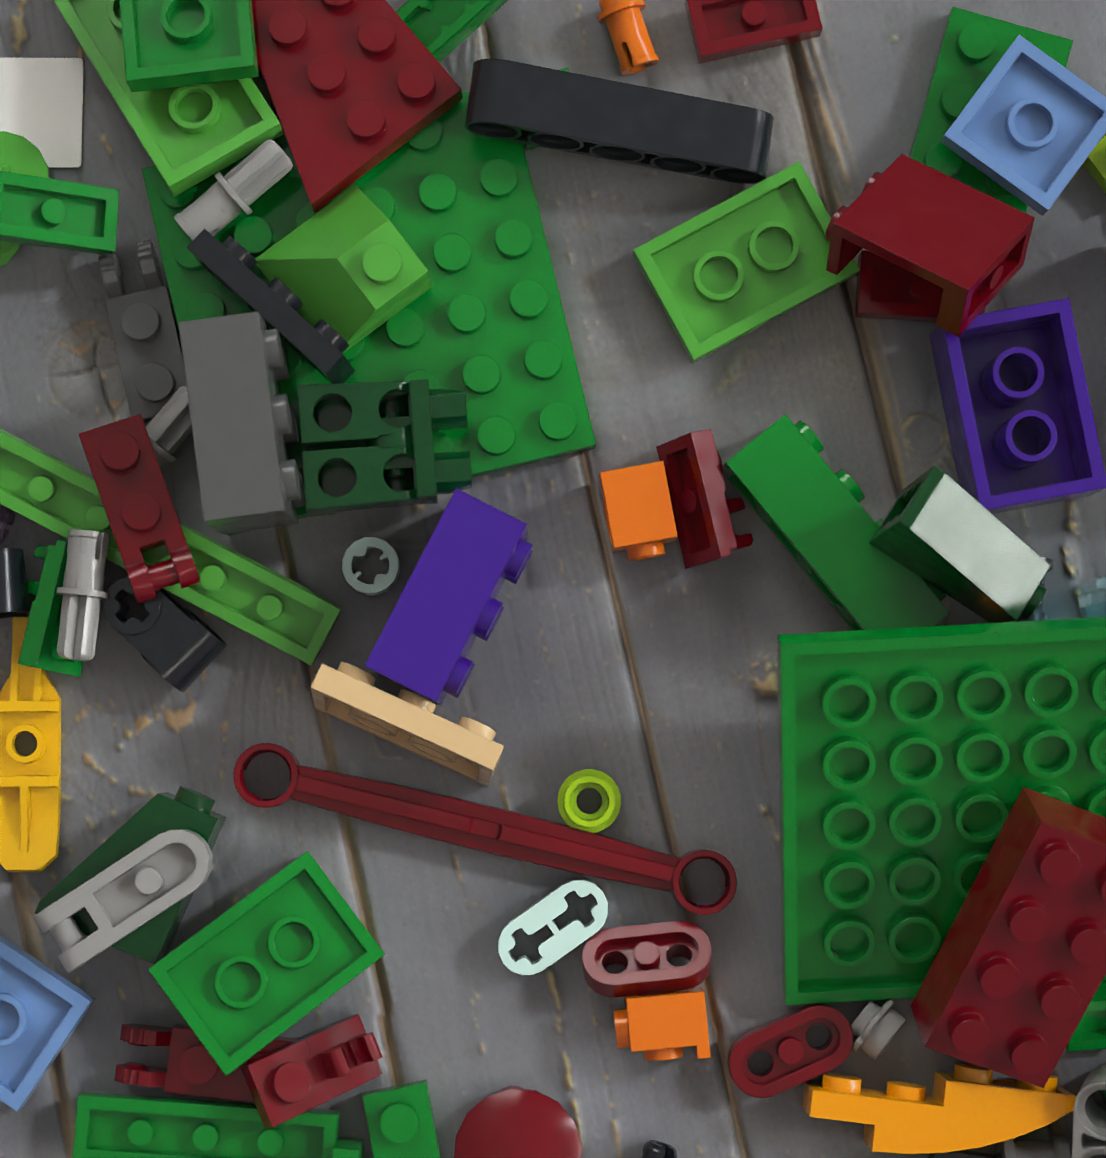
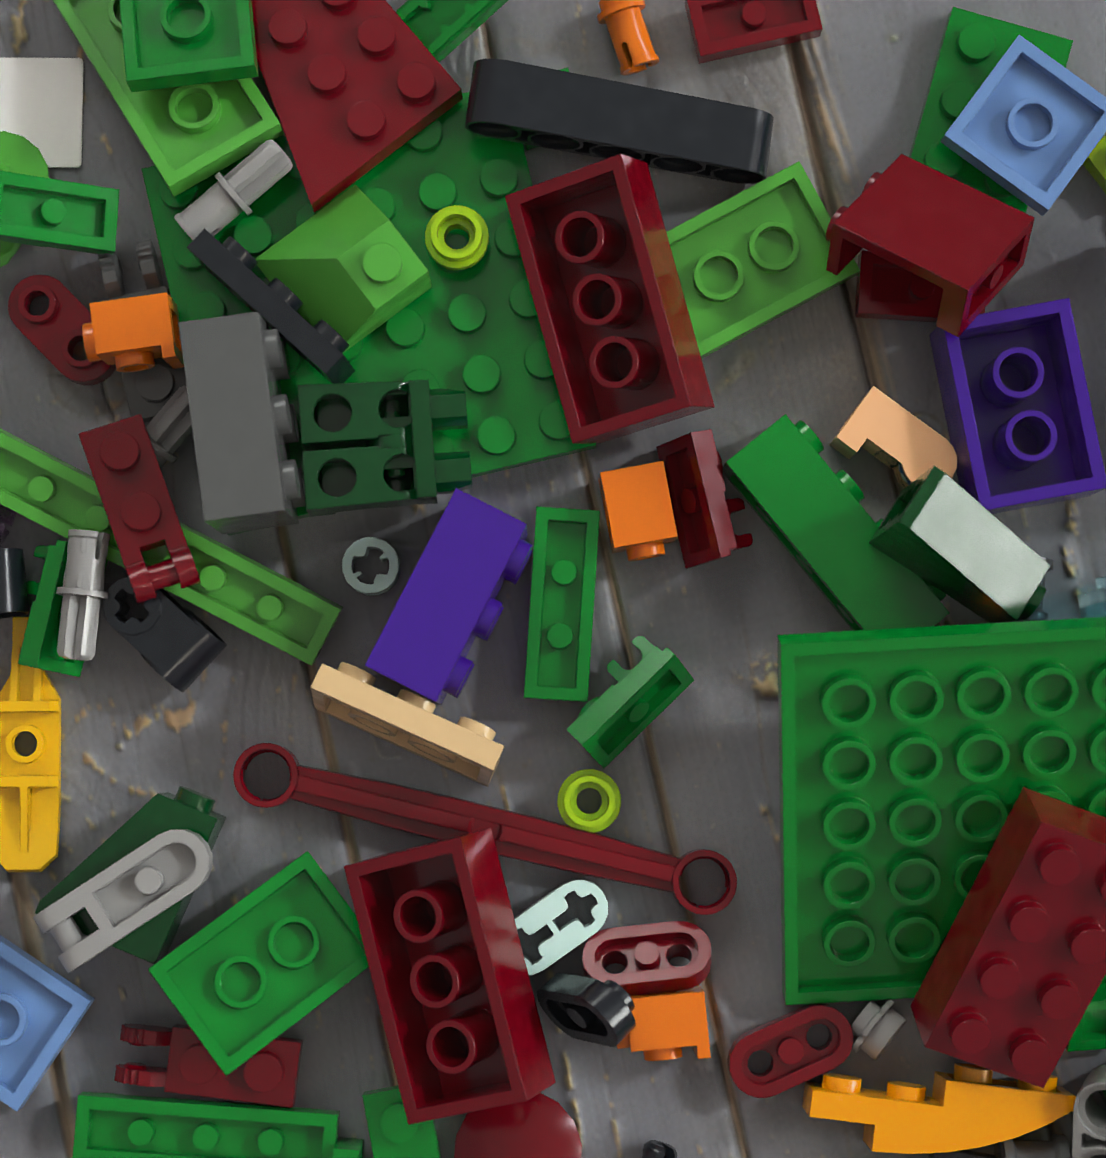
dark red plate [240,1014,383,1128] -> none
none -> dark red plate [8,274,116,386]
none -> orange brick [82,292,184,372]
none -> dark red brick [344,827,556,1125]
none -> lime plate [425,205,489,270]
none -> dark red brick [505,154,715,444]
none -> green plate [524,506,600,702]
none -> black plate [537,973,636,1047]
none -> green plate [566,636,694,769]
none -> light nougat leg [829,386,957,488]

